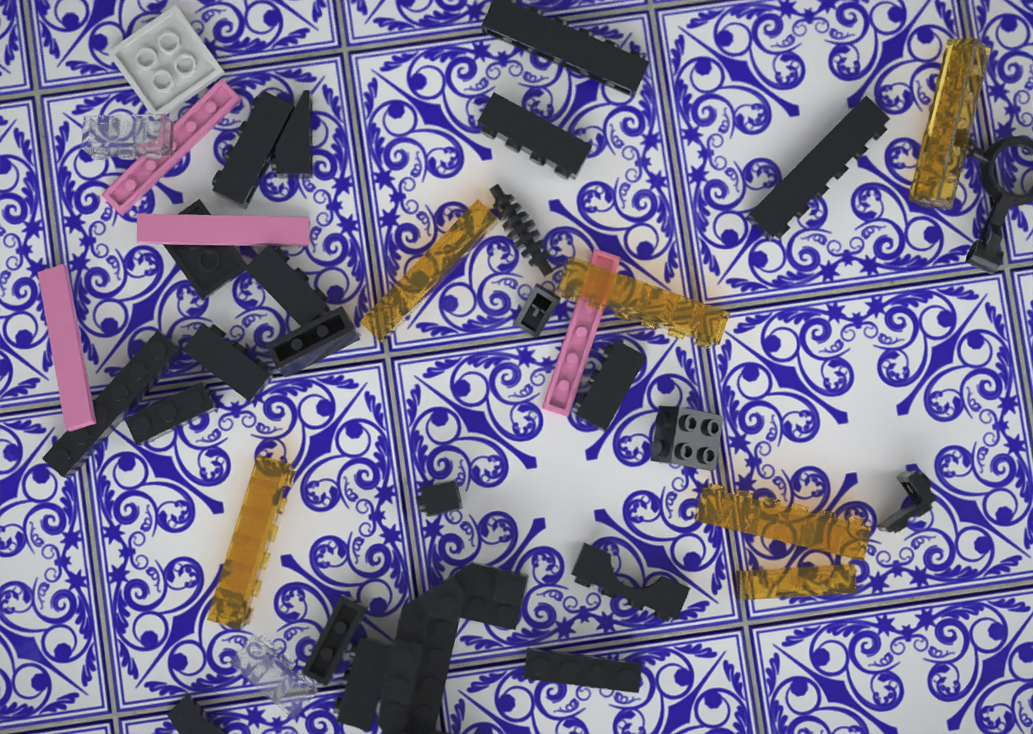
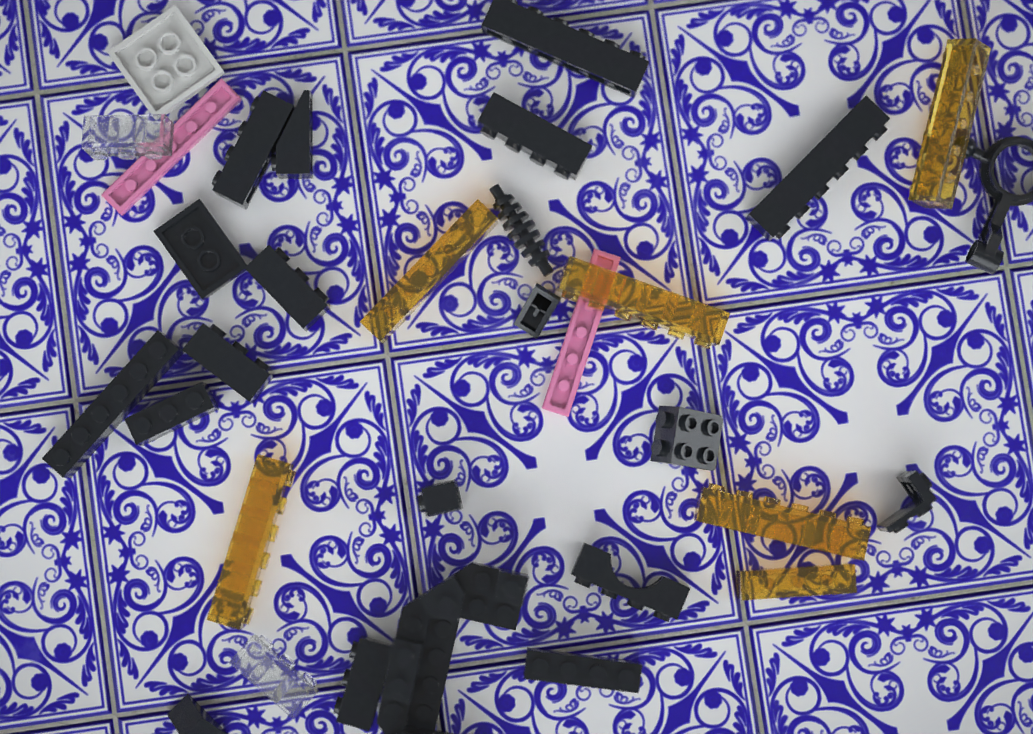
bright pink tile [38,264,96,431] -> none
bright pink tile [137,214,309,247] -> none
black brick [266,306,361,378] -> none
black brick [301,594,369,687] -> none
black brick [573,340,647,432] -> none

